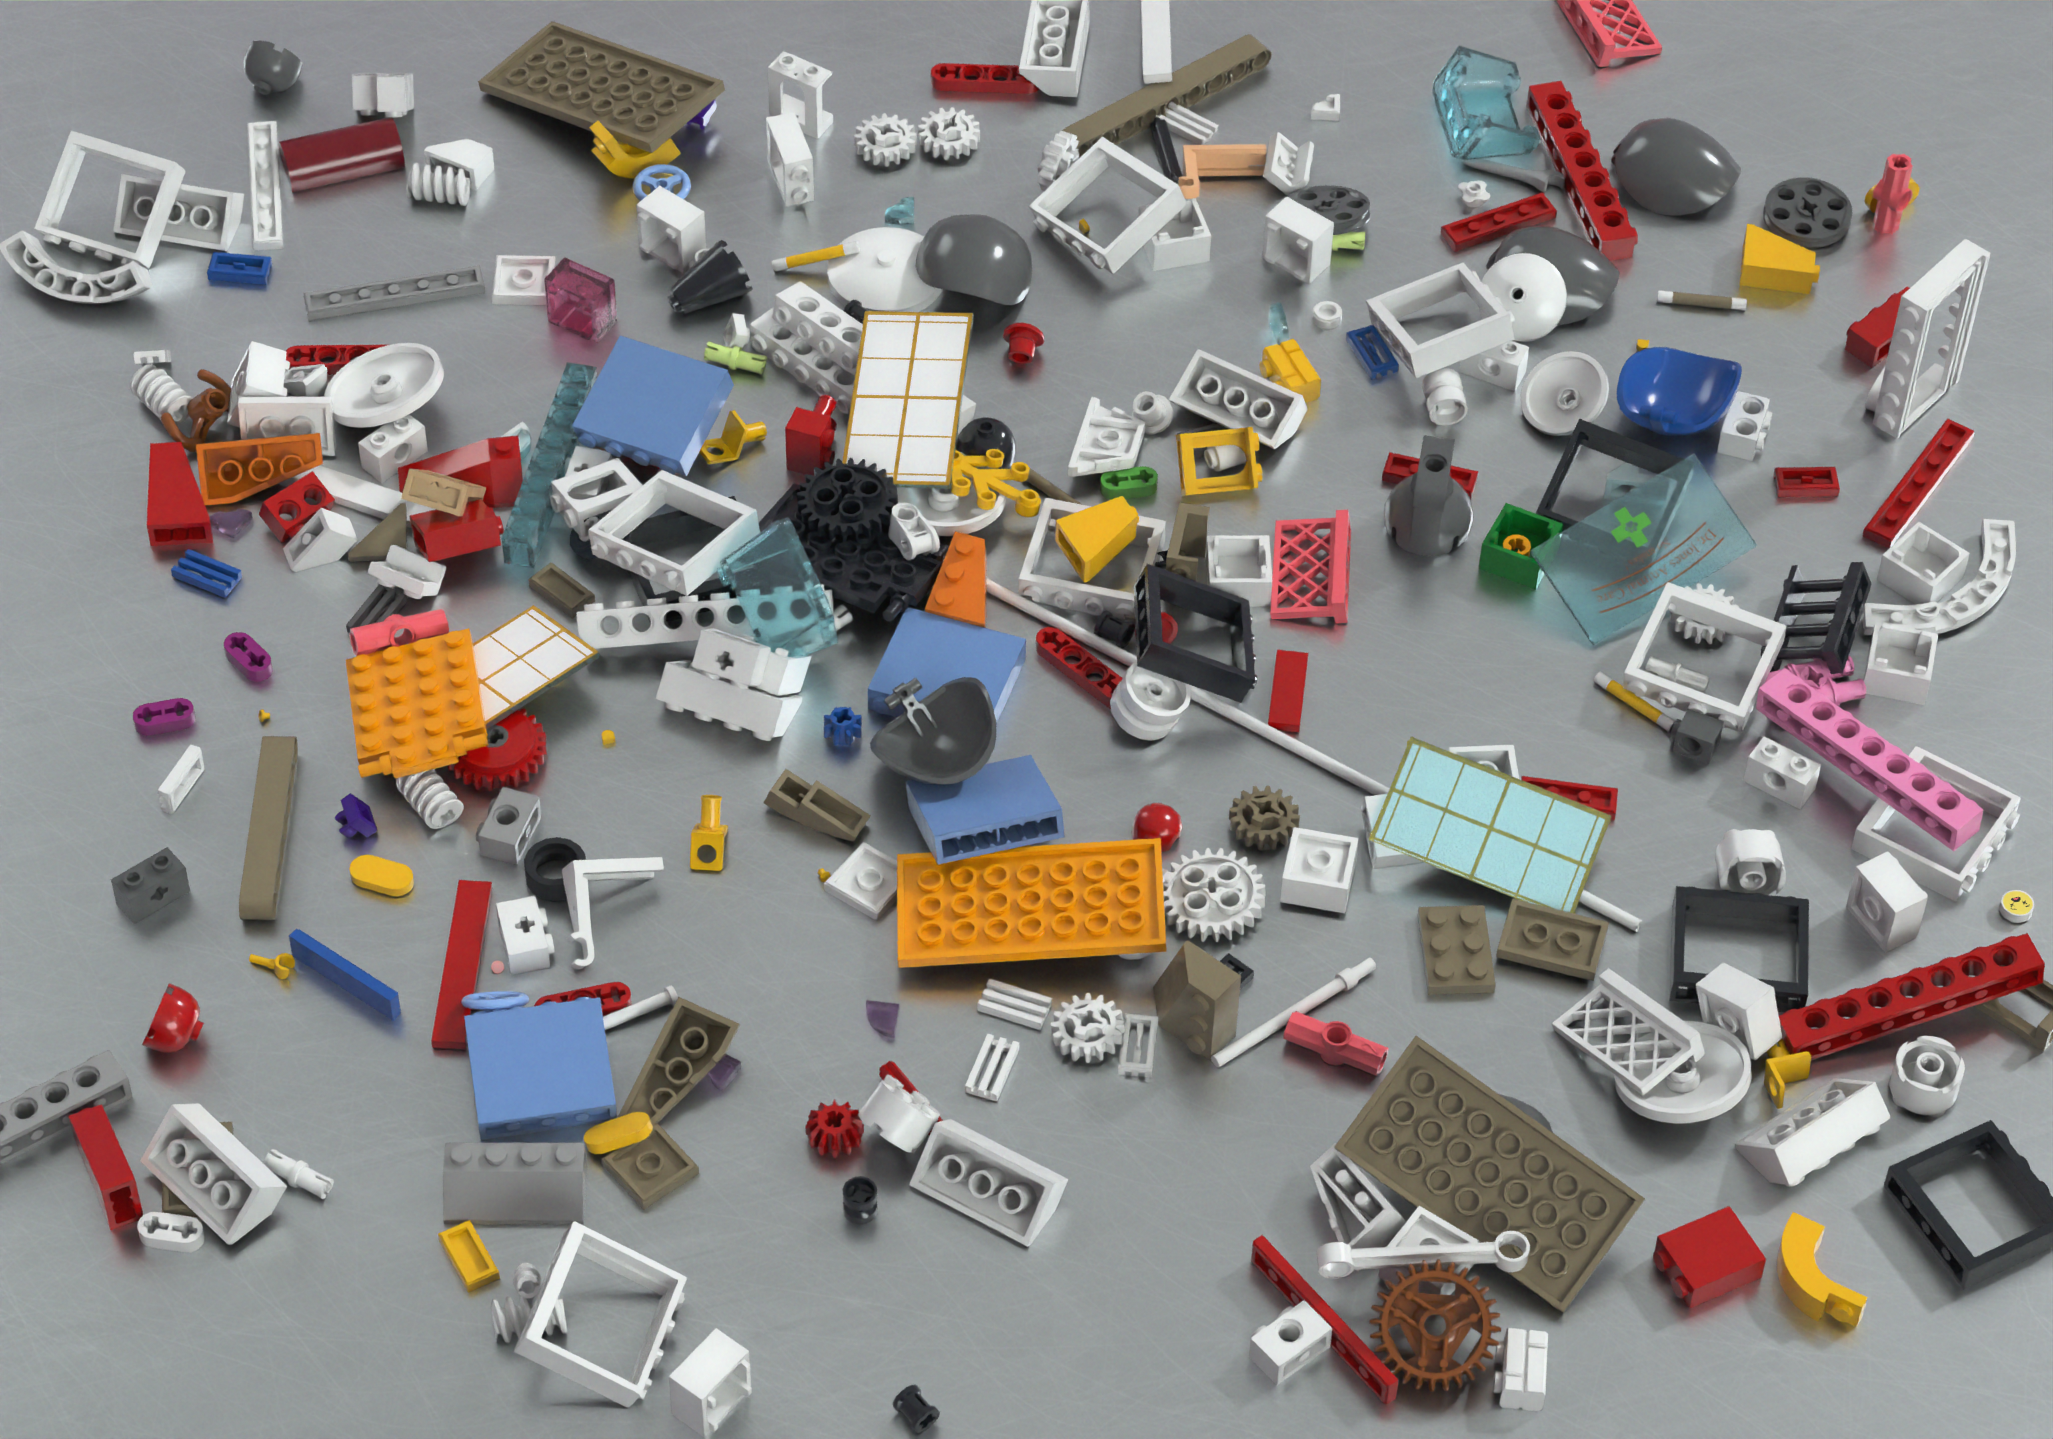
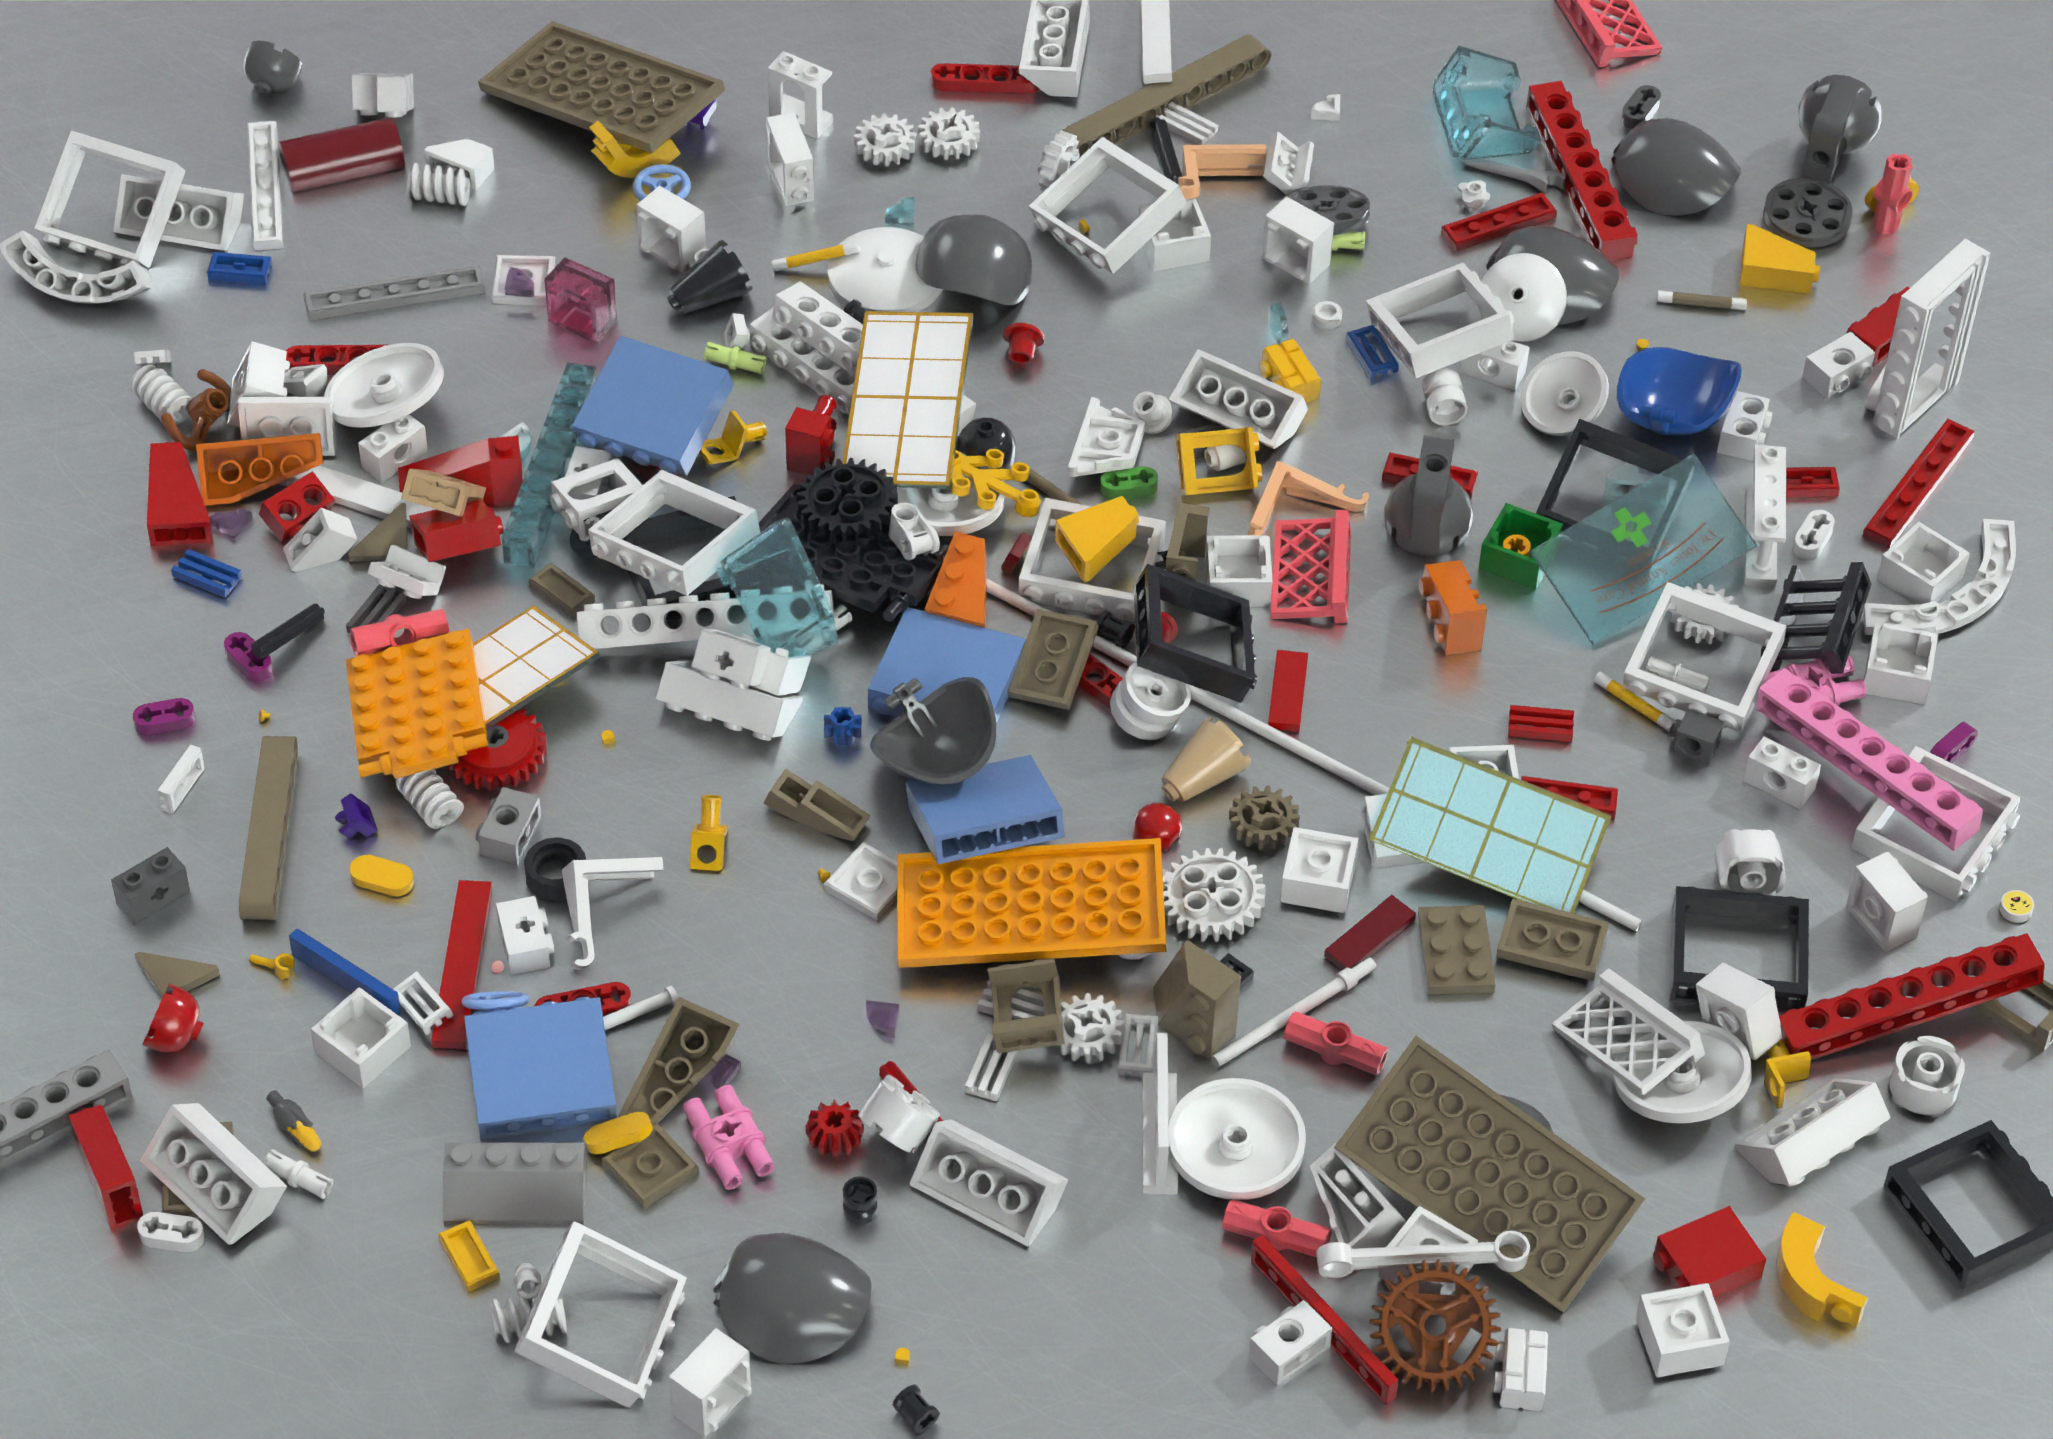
none -> dark tan tile [135,952,220,999]
none -> black axle [251,604,325,659]
none -> dark grey piece [266,1090,321,1152]
none -> white container [311,987,411,1089]
none -> white tile [393,971,453,1035]
none -> clear purple tile [504,267,535,297]
none -> bright pink pin [683,1085,775,1190]
none -> dark grey piece [713,1233,872,1364]
none -> yellow piece [895,1348,910,1364]
none -> dark tan panel [988,959,1065,1053]
none -> dark red tile [1001,532,1032,575]
none -> dark tan plate [1007,609,1099,710]
none -> white fence [1142,1033,1178,1194]
none -> tan cone [1161,716,1251,803]
none -> white dish [1168,1078,1306,1200]
none -> coral piece [1222,1199,1331,1258]
none -> light nougat hinge [1248,461,1369,535]
none -> dark red tile [1324,895,1416,970]
none -> orange wedge [1419,560,1487,655]
none -> red tile [1508,705,1574,742]
none -> dark grey beam [1621,85,1661,129]
none -> white container [1635,1283,1730,1377]
none -> white fence [1744,444,1786,588]
none -> white beam [1792,510,1835,560]
none -> dark grey piece [1798,74,1882,184]
none -> white brick [1802,332,1875,398]
none -> magenta beam [1930,721,1978,763]

